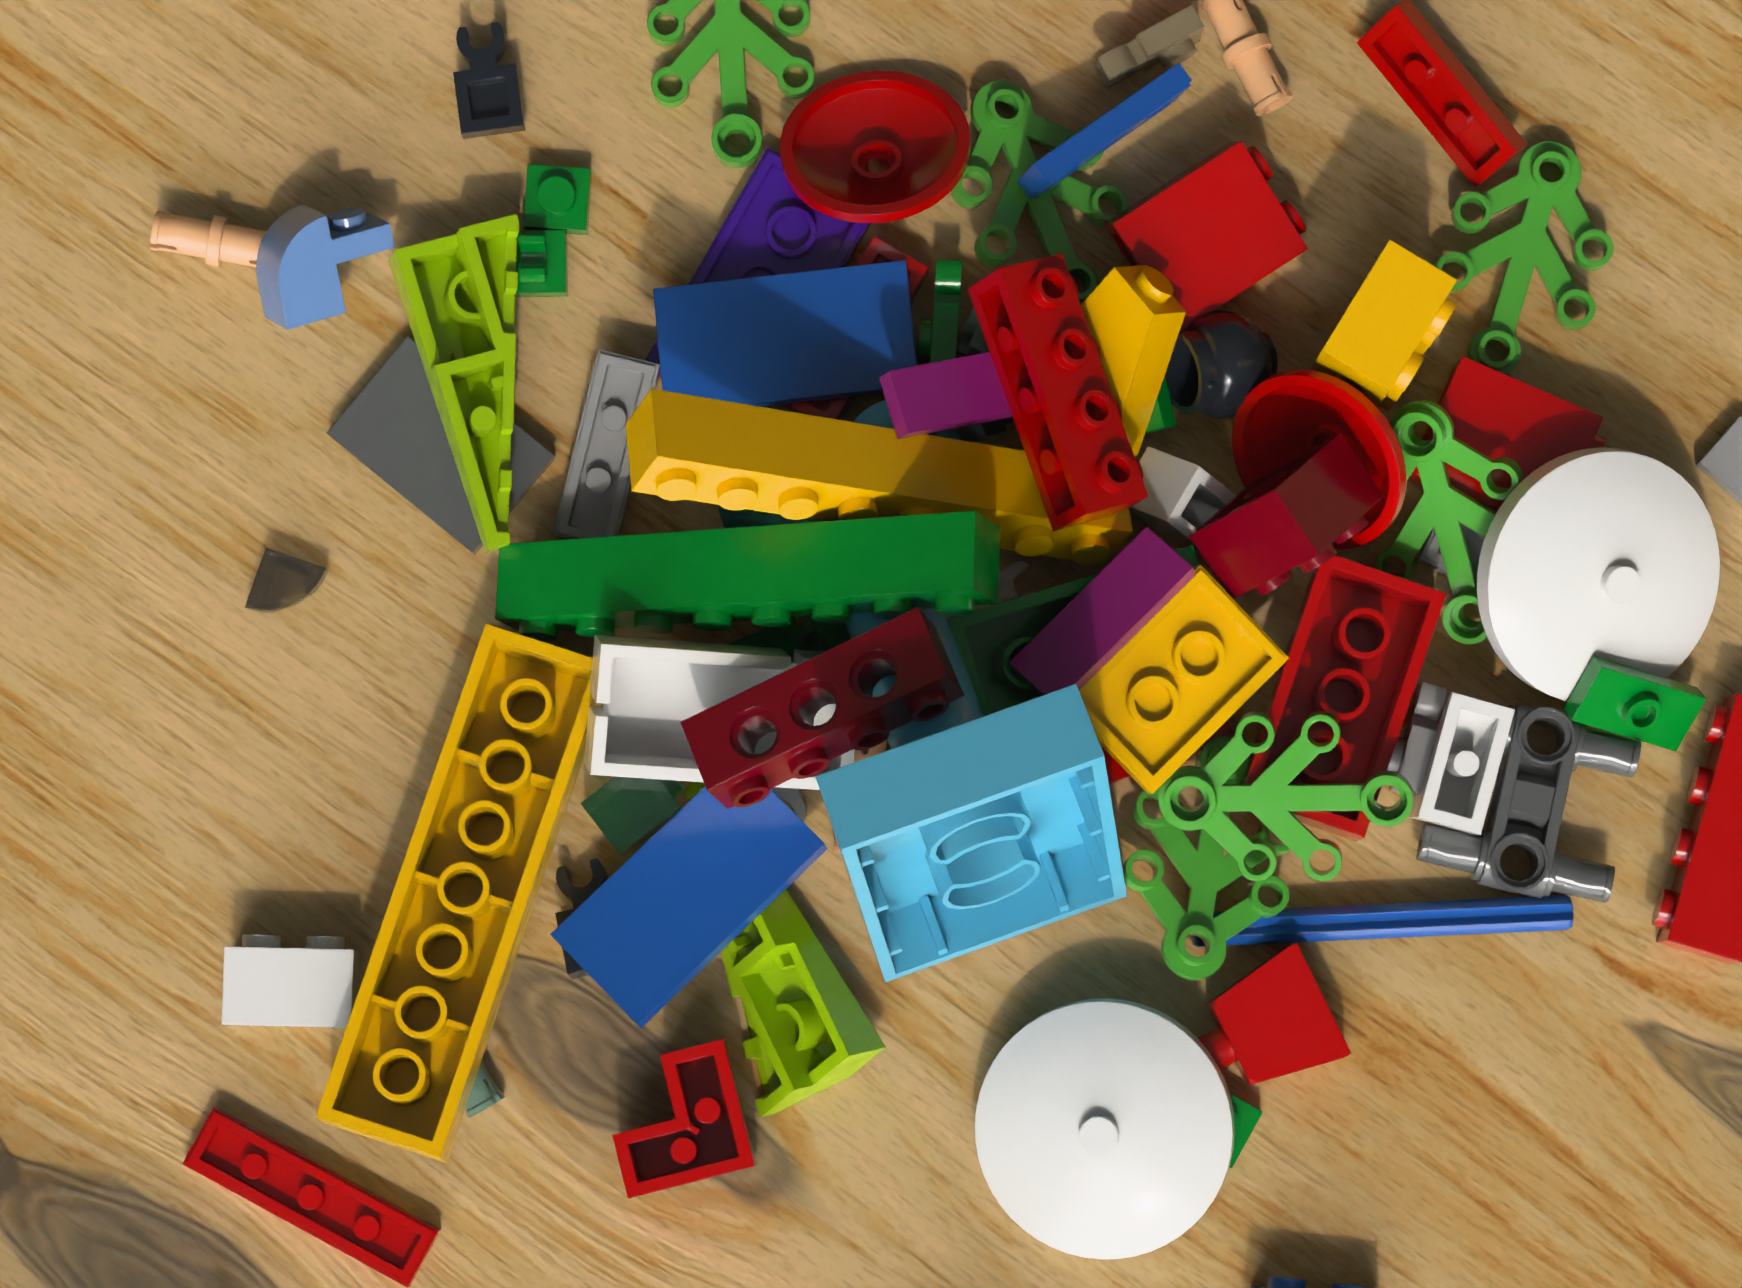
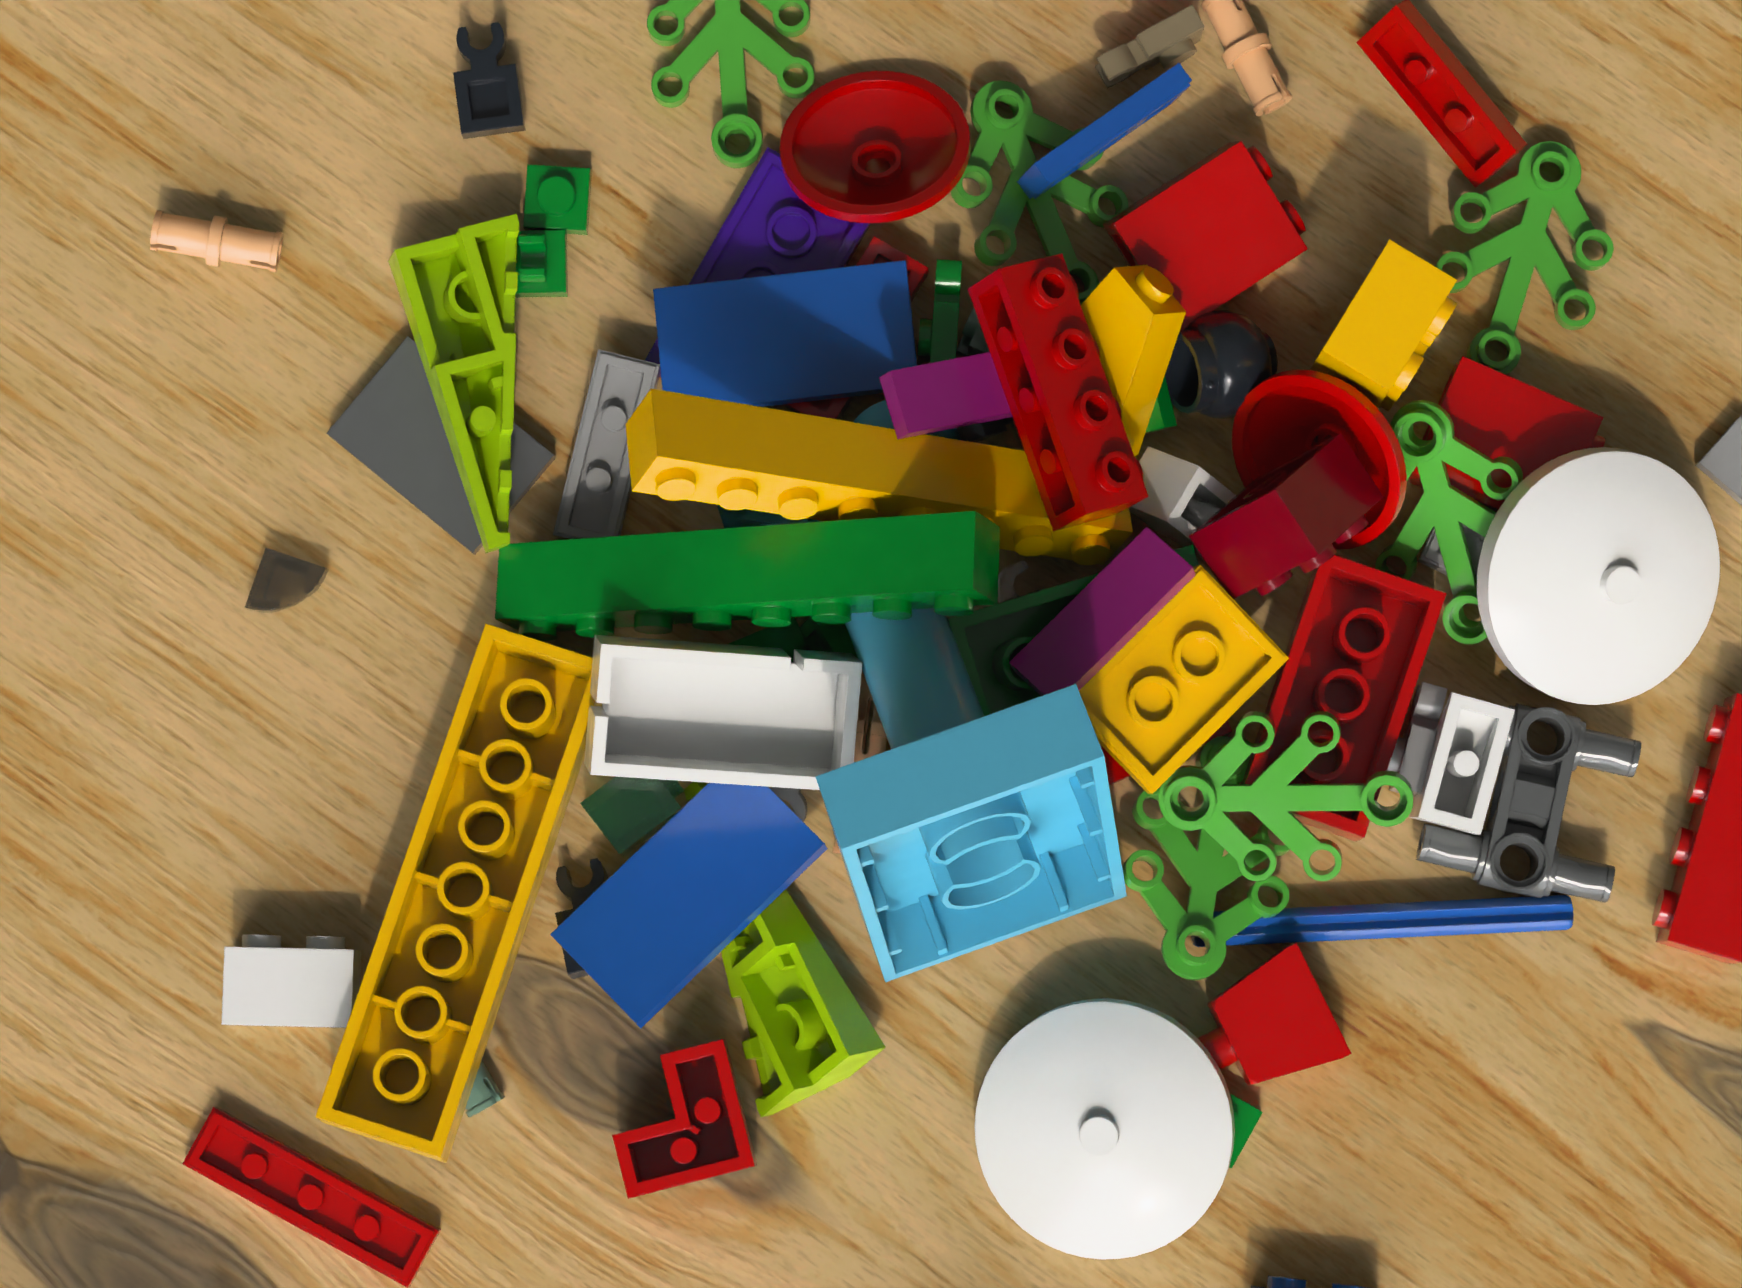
medium blue brick [256,204,395,330] -> none
dark red brick [680,607,965,809] -> none
green plate [1564,656,1706,751] -> none

